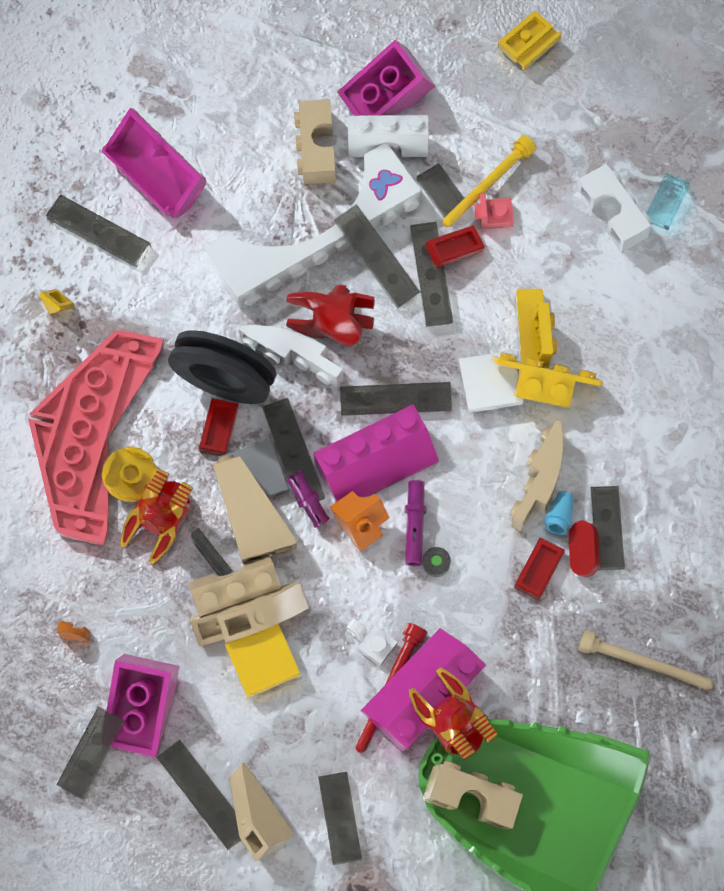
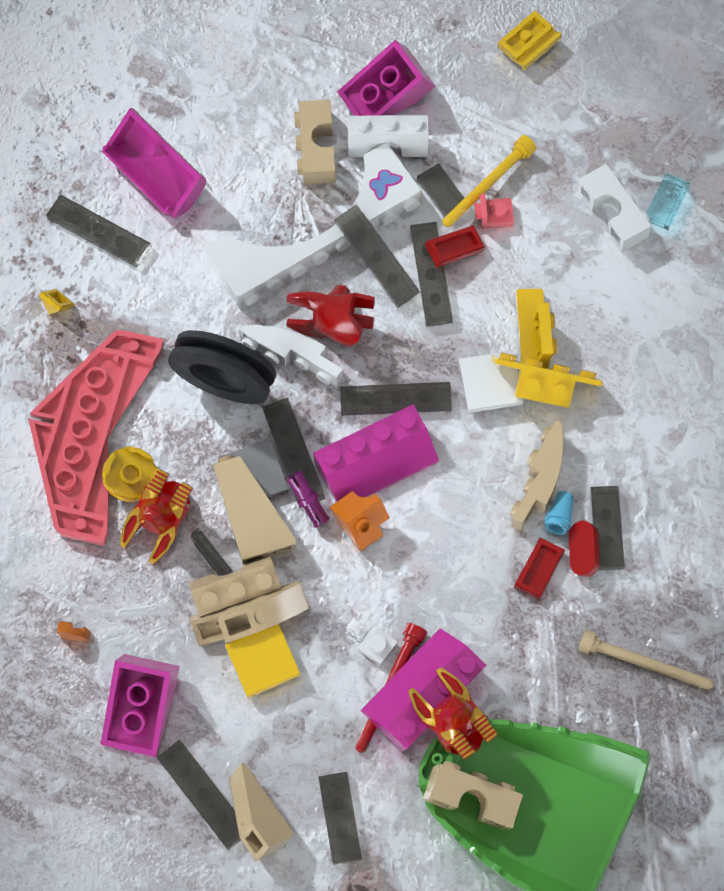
clear smoke tile [56,707,125,799] -> none
red tile [199,398,239,456] -> none
magenta pin [404,480,427,566] -> none
clear smoke tile [422,547,451,577] -> none

